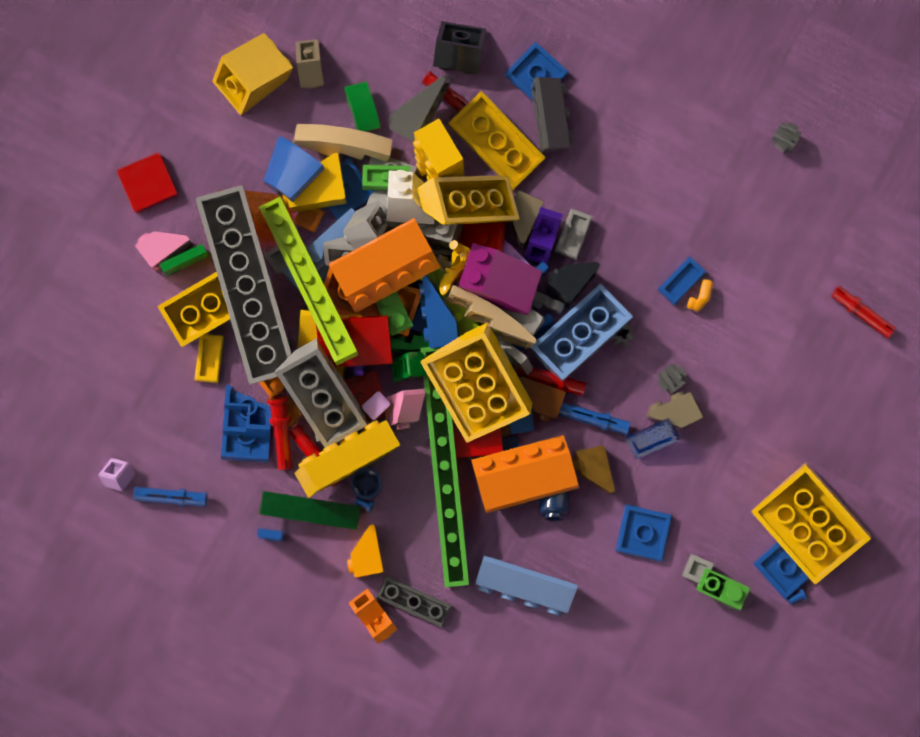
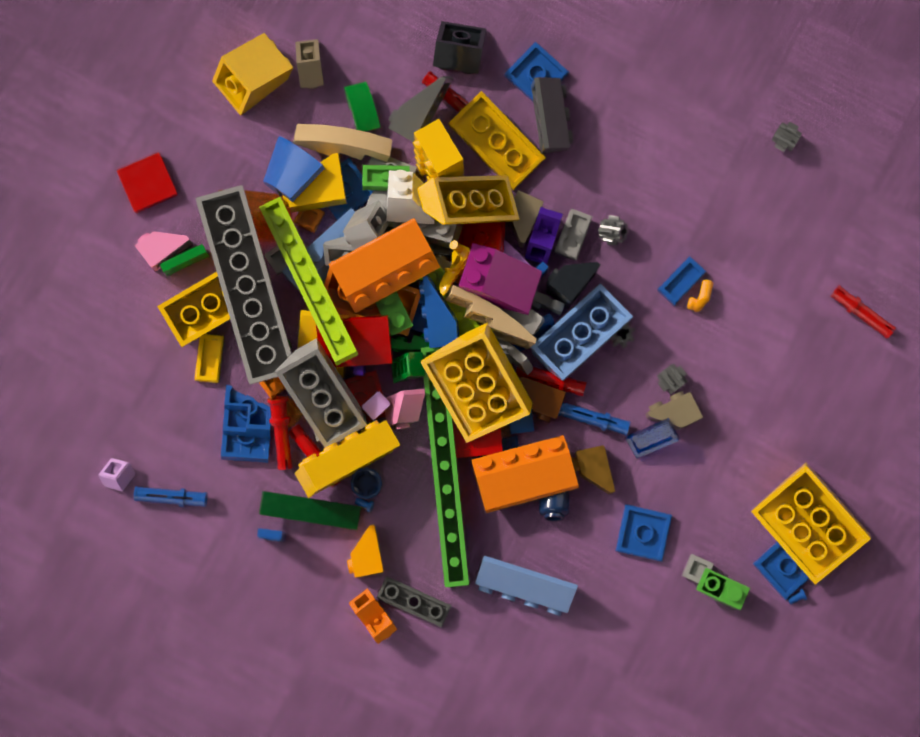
none -> dark grey gear [598,215,628,246]

